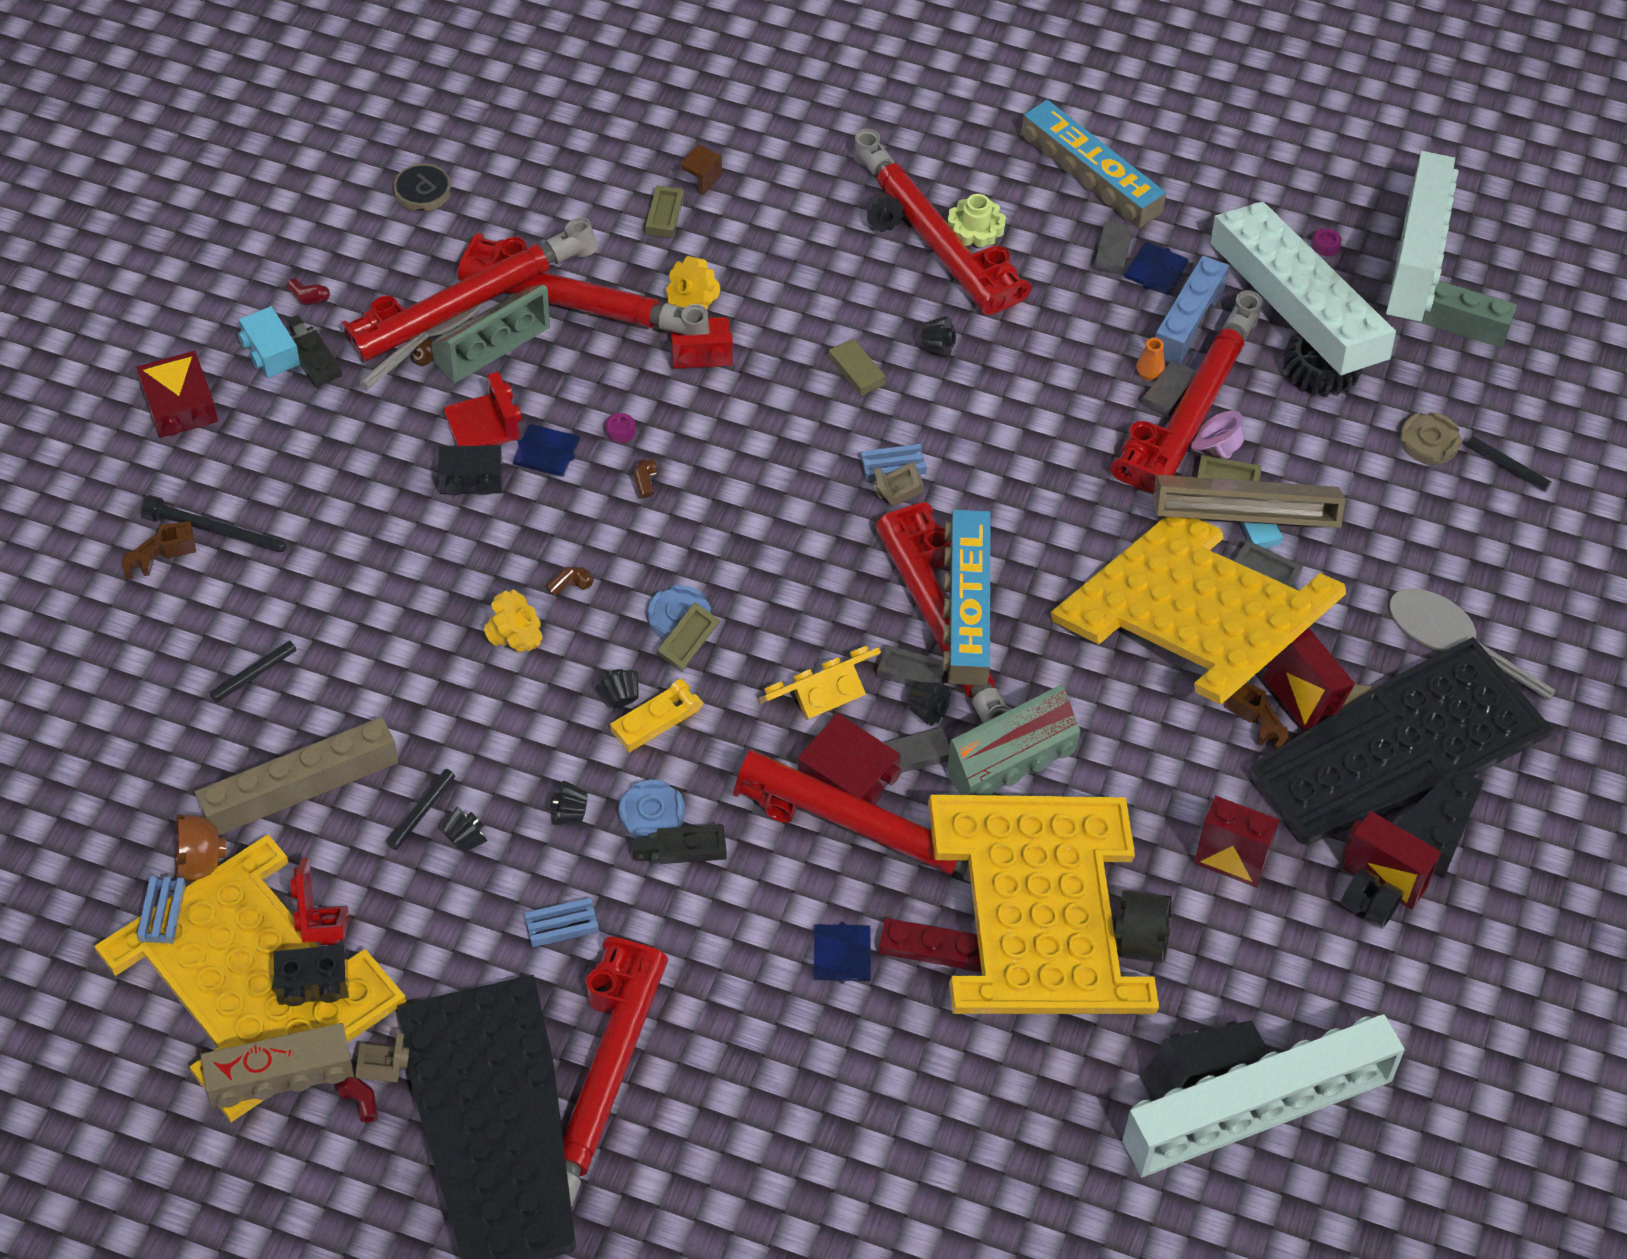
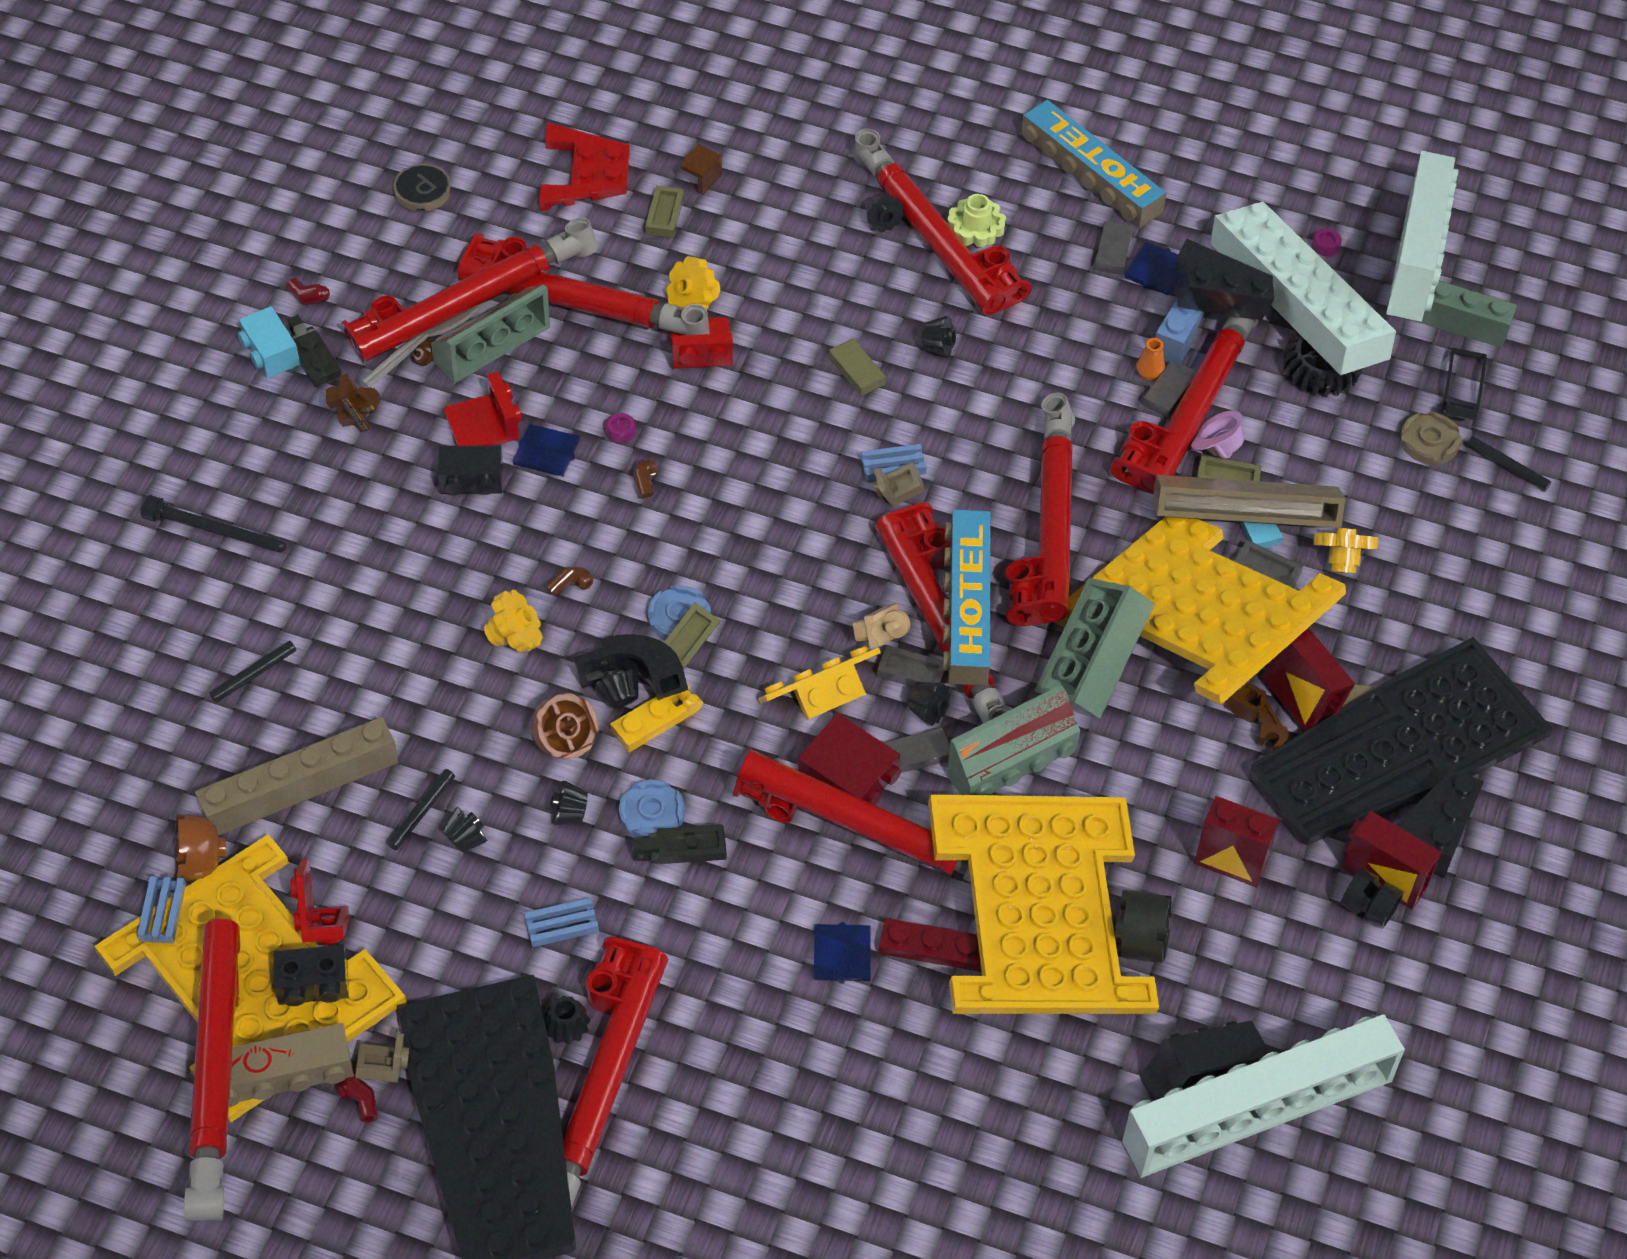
reddish brown piece [122,521,196,580] -> none
dark red brick [136,351,218,438] -> none
light grey piece [1389,589,1556,700] -> none
none -> red piece [184,919,241,1221]
none -> reddish brown hips [325,374,381,432]
none -> dark orange cylinder [530,693,599,759]
none -> red wing [539,123,630,211]
none -> black piece [544,996,591,1045]
none -> black arch [573,634,688,700]
none -> tan hips [853,603,911,648]
none -> red piece [1005,392,1075,627]
none -> sand green slope [1034,578,1155,719]
none -> black wedge [1175,239,1274,320]
none -> yellow plant [1314,528,1378,573]
none -> black piece [1443,347,1487,420]

